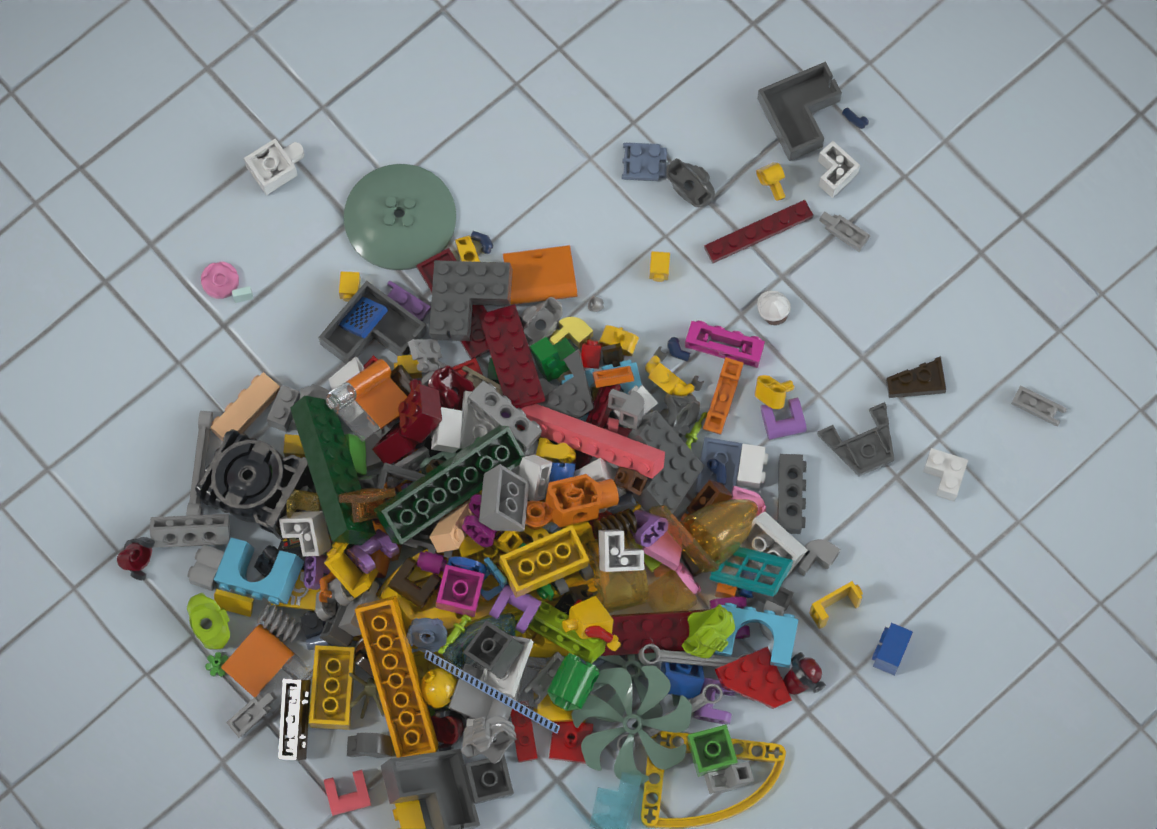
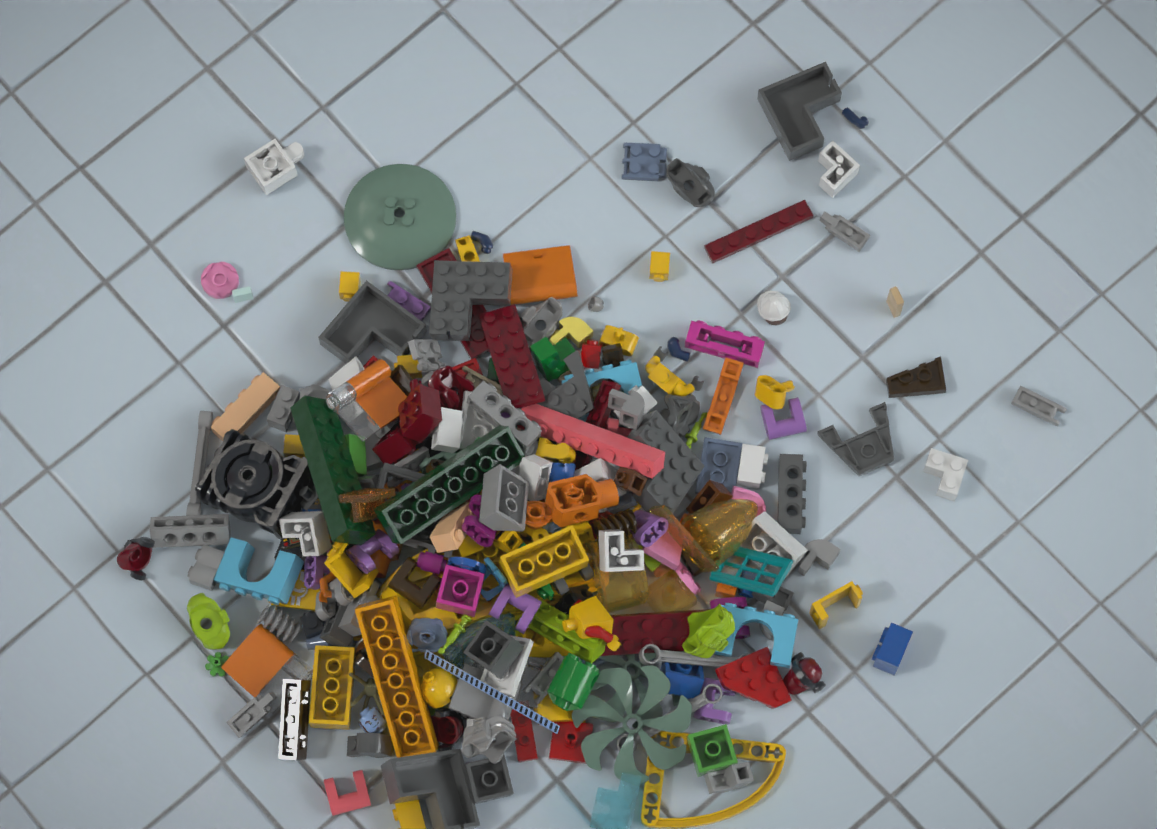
yellow tile [214,589,254,617] -> none
black plate [254,545,279,577] -> none
clear yellow bracket [287,490,320,518] -> none
blue tile [339,297,388,339] -> none
orange tile [592,366,634,388] -> none
dark blue arm [707,459,726,485] -> none
yellow beam [756,162,785,201] -> none
none -> light blue head [358,707,387,734]
none -> tan tile [886,286,904,318]

